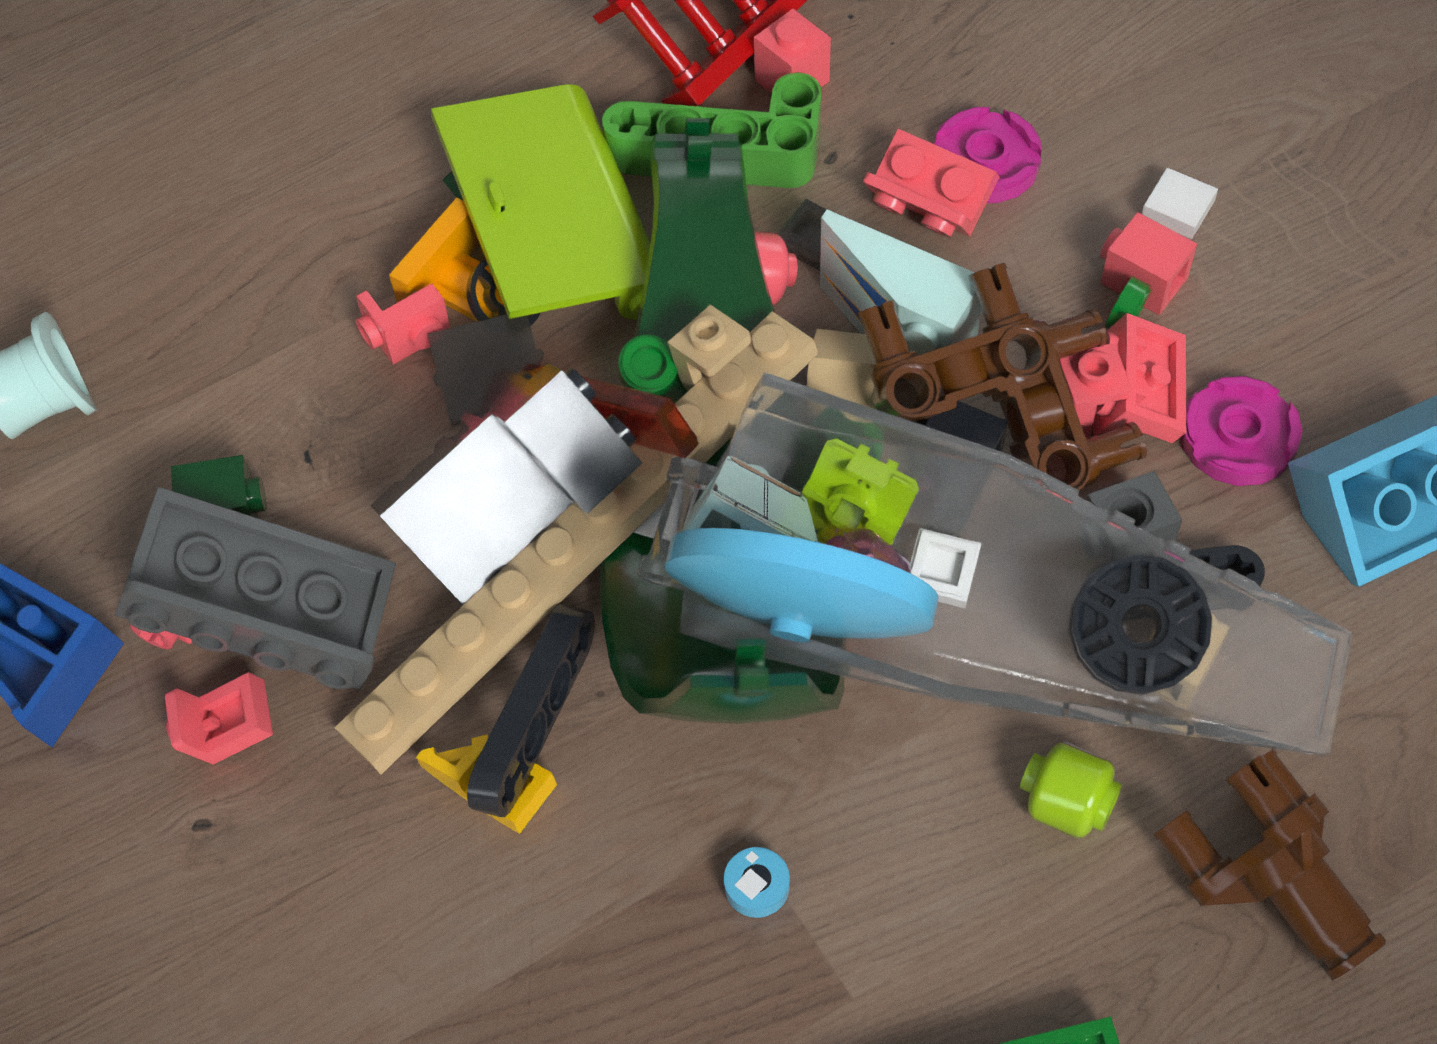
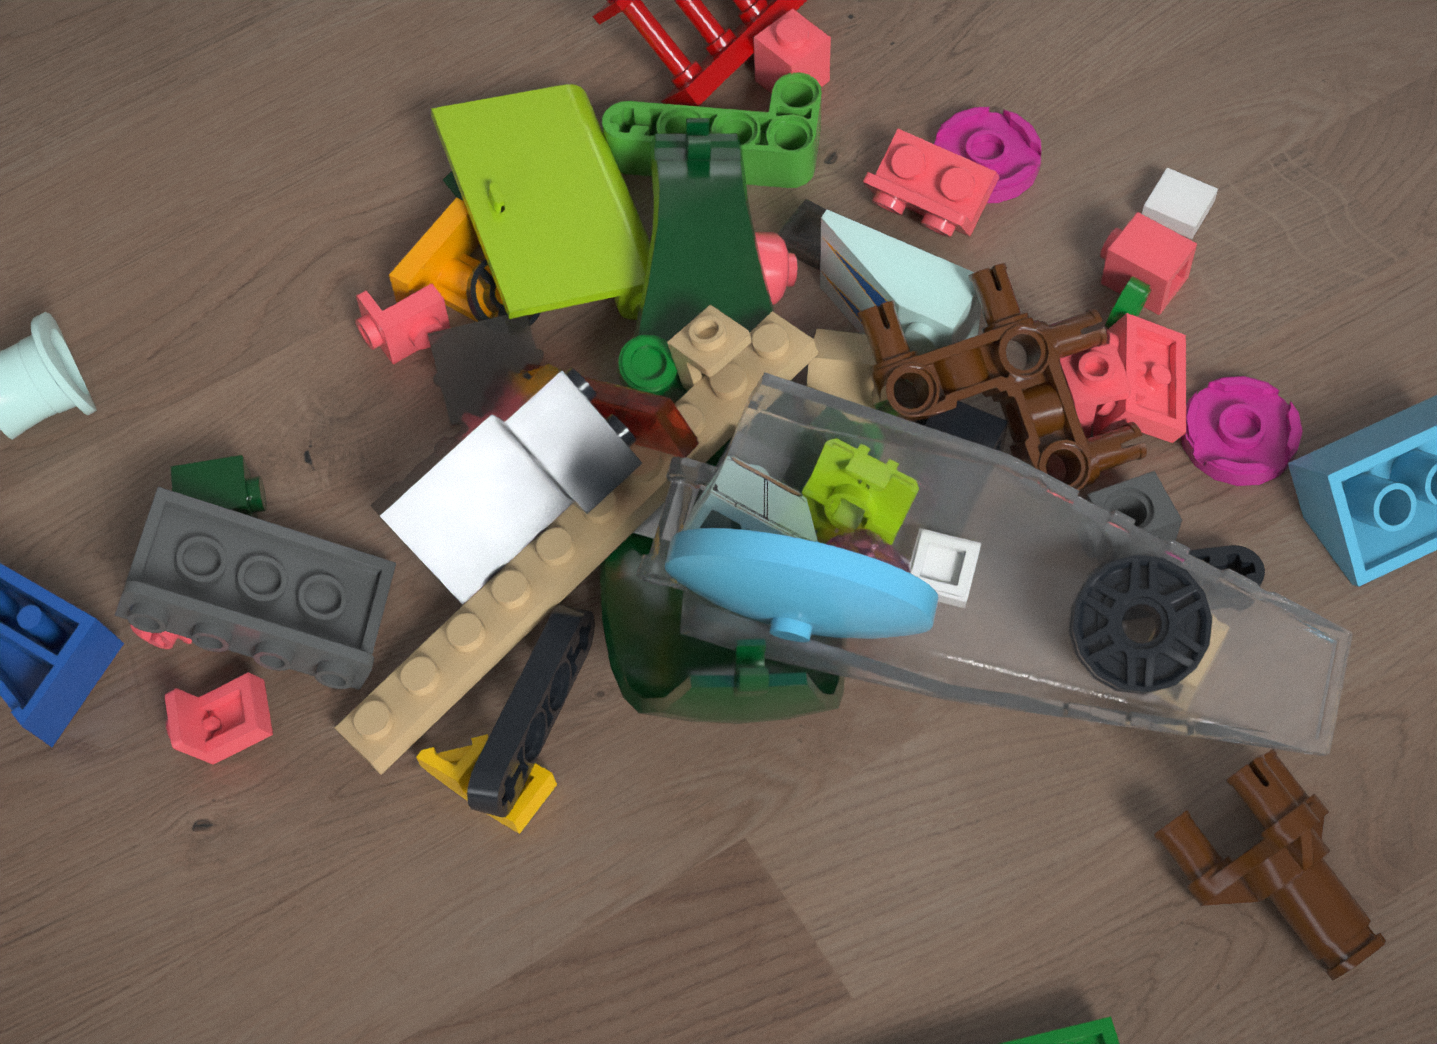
medium azure tile [724,847,790,918] -> none
lime head [1020,741,1122,838] -> none

